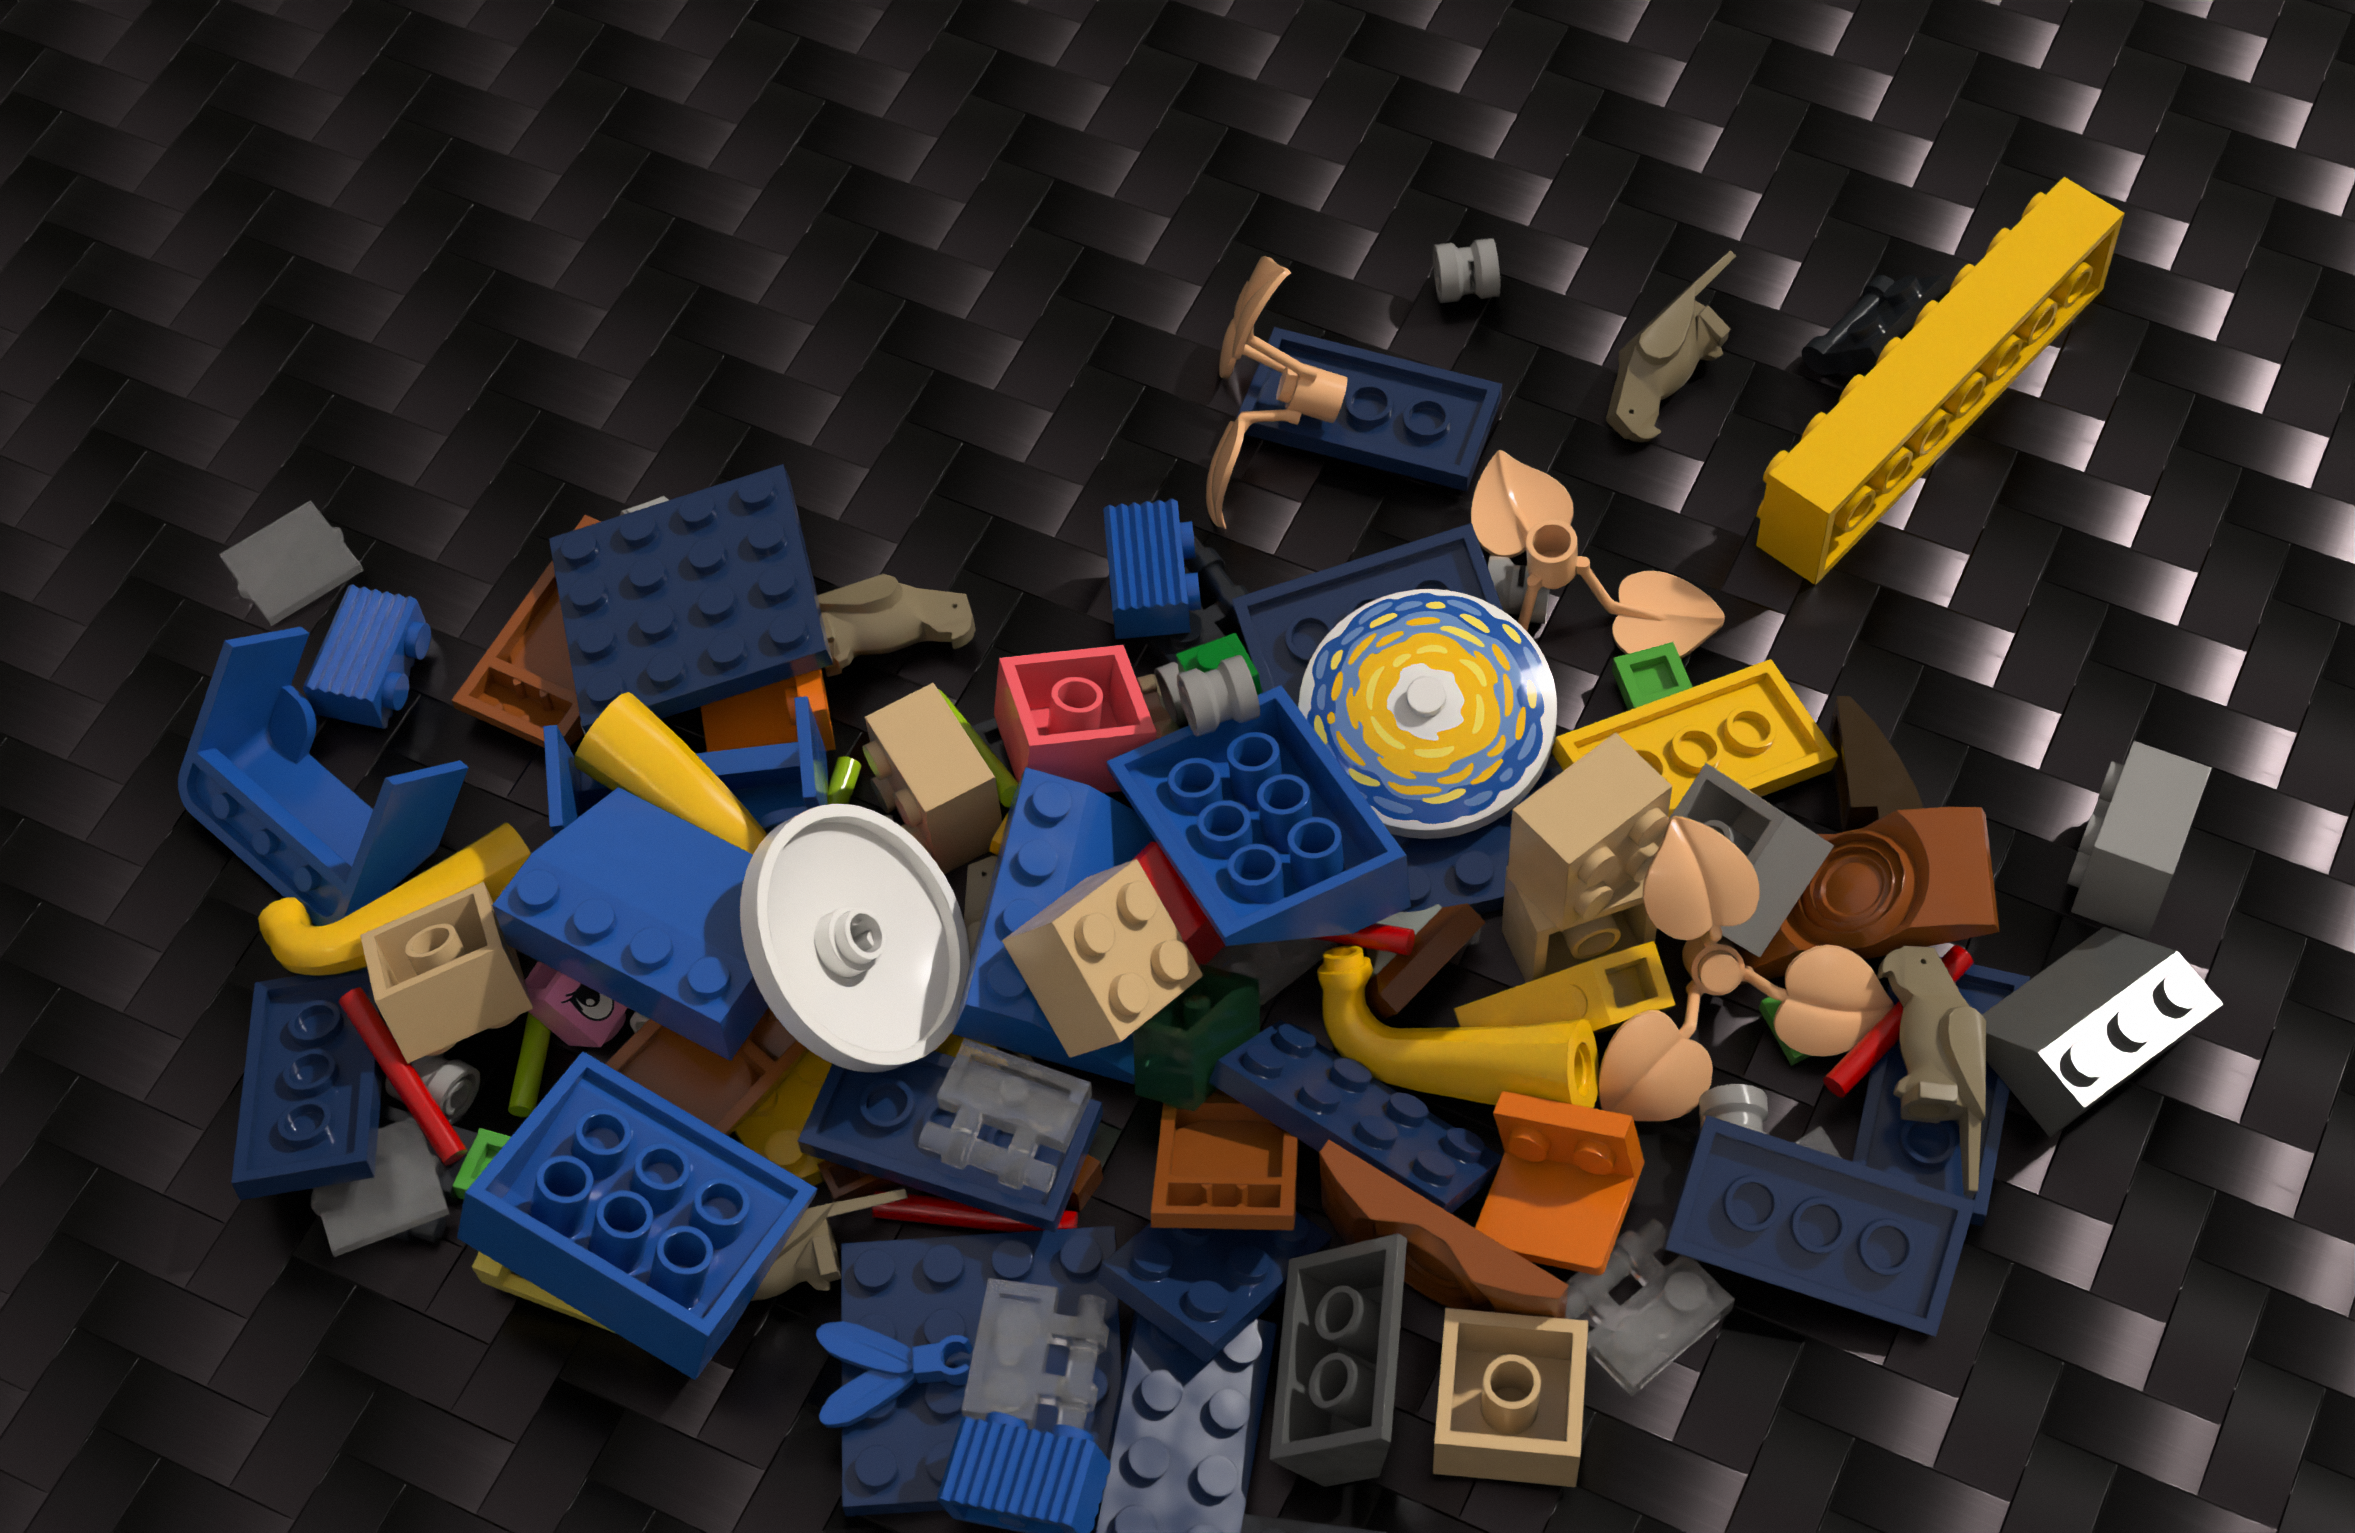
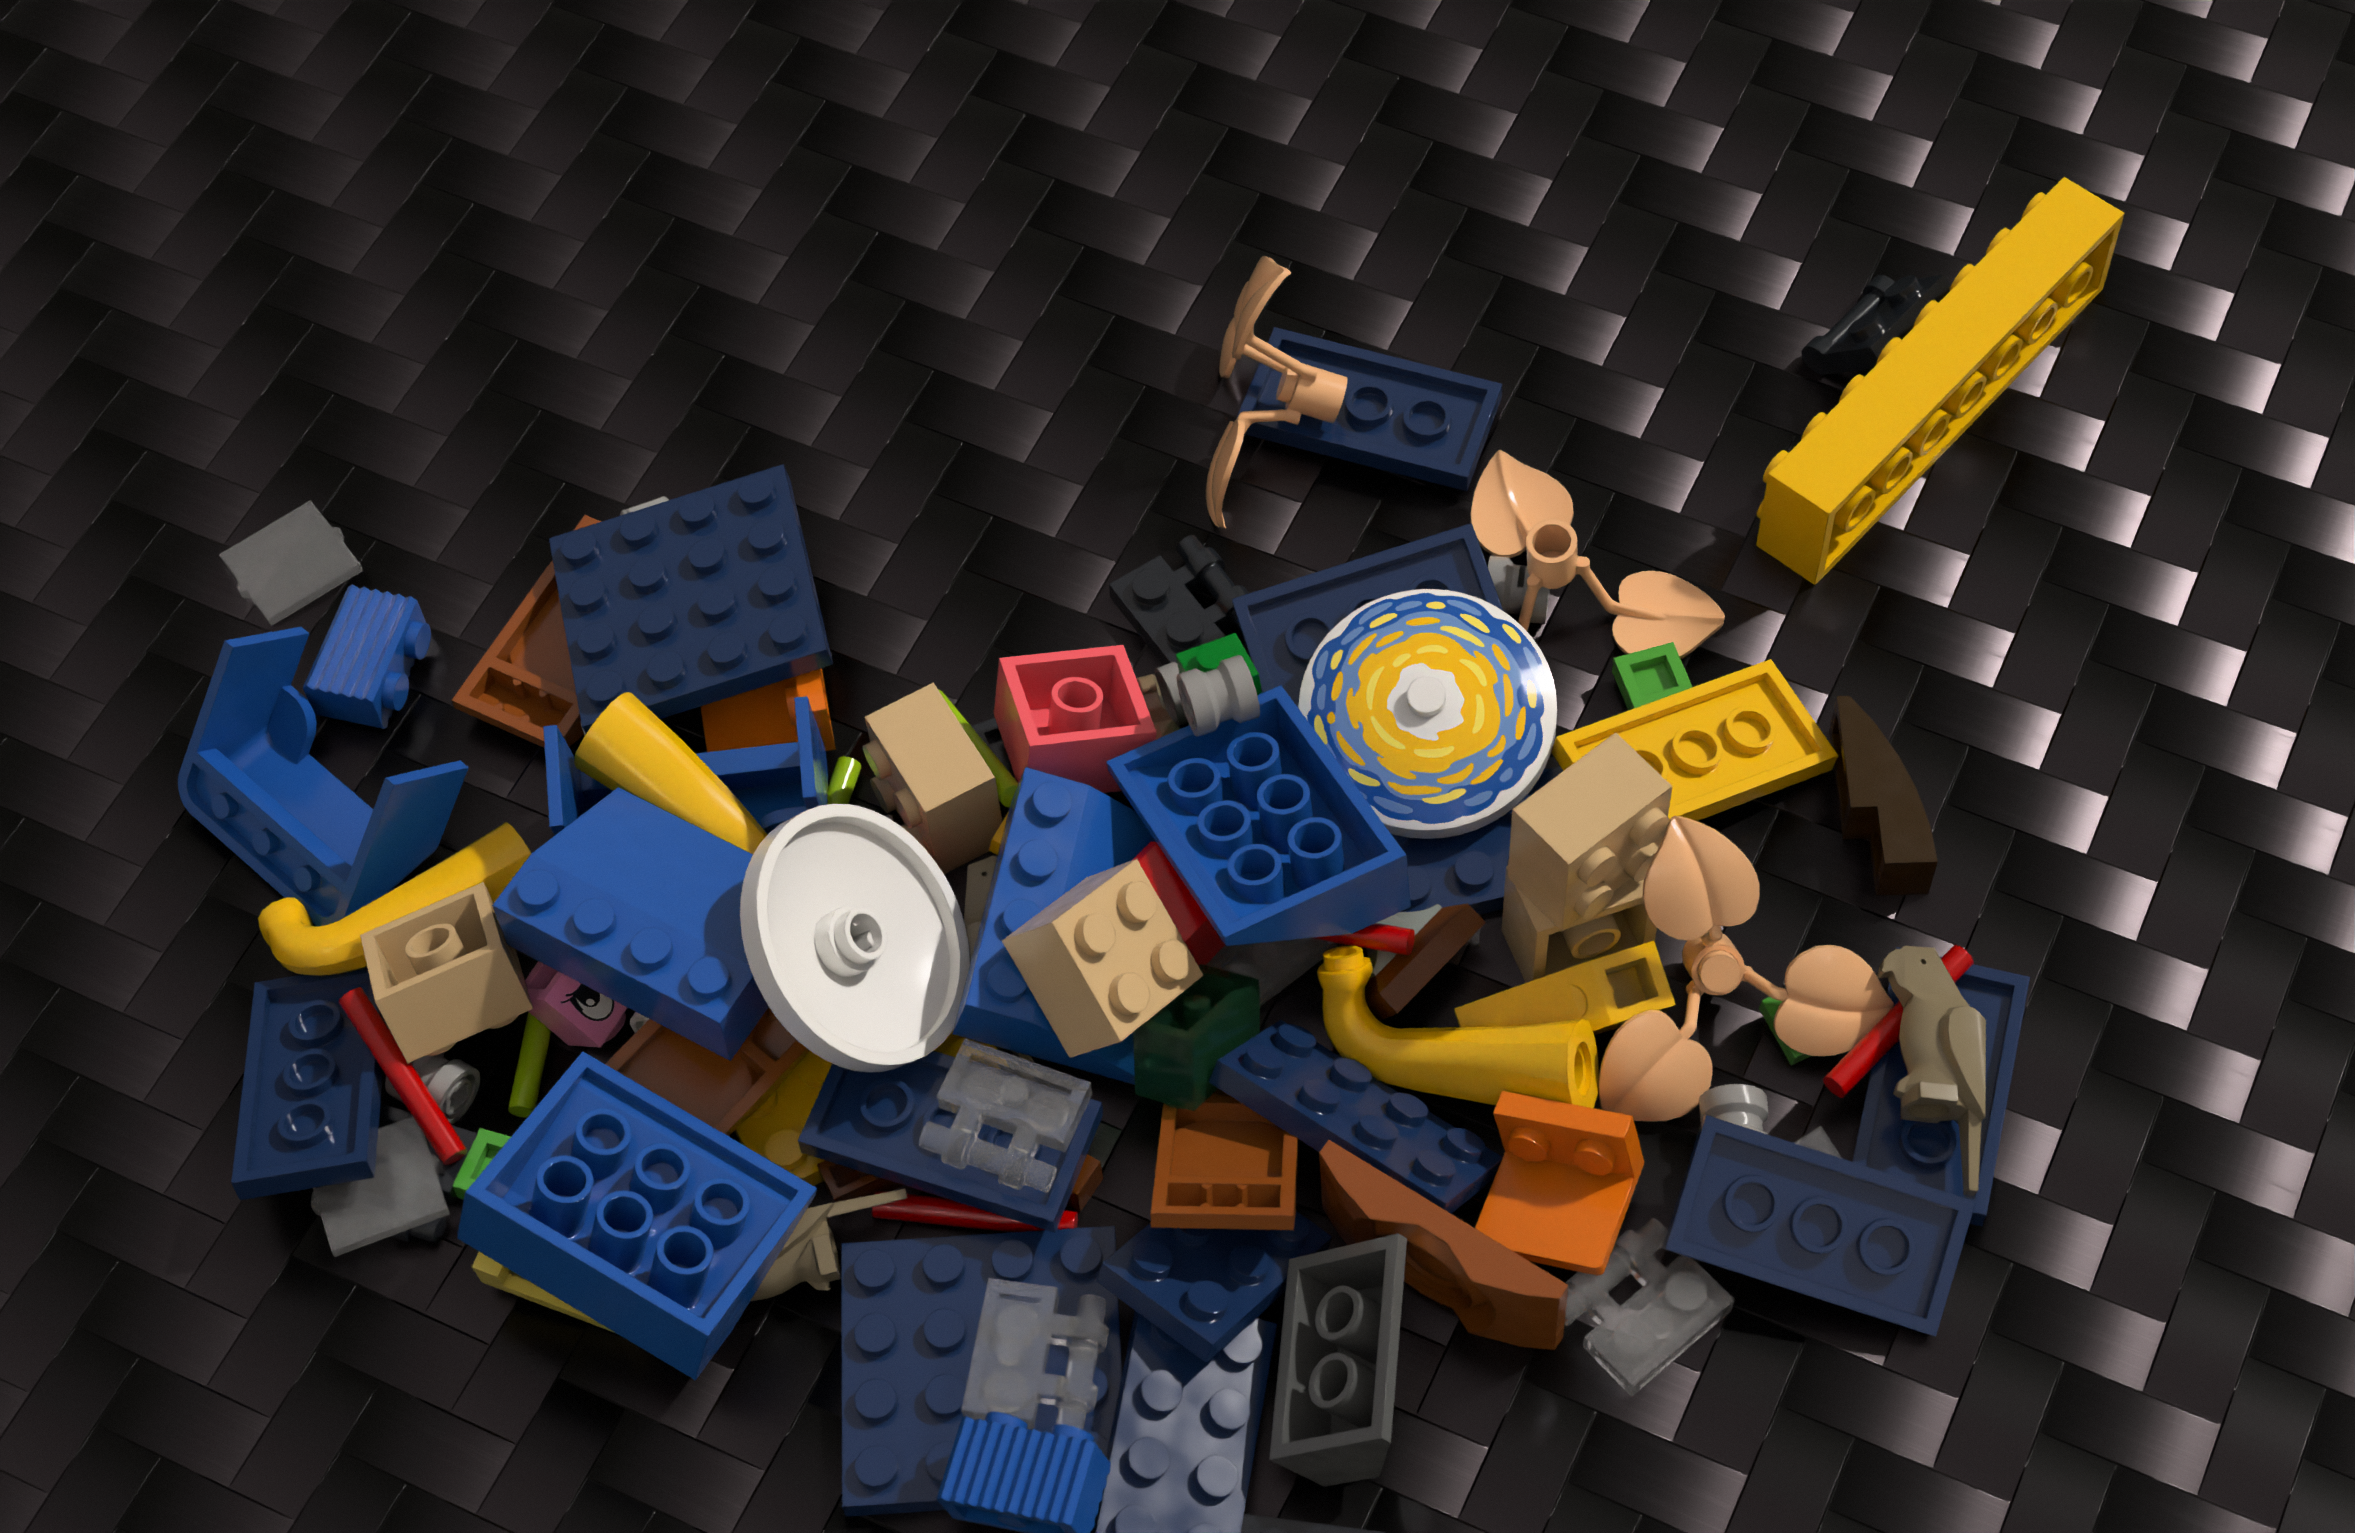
blue piece [816,1321,975,1428] -> none
dark tan animal [817,574,976,677] -> none
blue brick [1103,499,1201,640] -> none
light grey wheel [1433,238,1500,303] -> none
tan brick [1433,1308,1588,1487] -> none
dark tan animal [1605,250,1736,443] -> none
light grey brick [1666,763,1834,957] -> none
dark orange slope [1732,807,1999,985] -> none
dark grey slope [1982,927,2223,1138] -> none
light grey brick [2067,741,2212,939] -> none

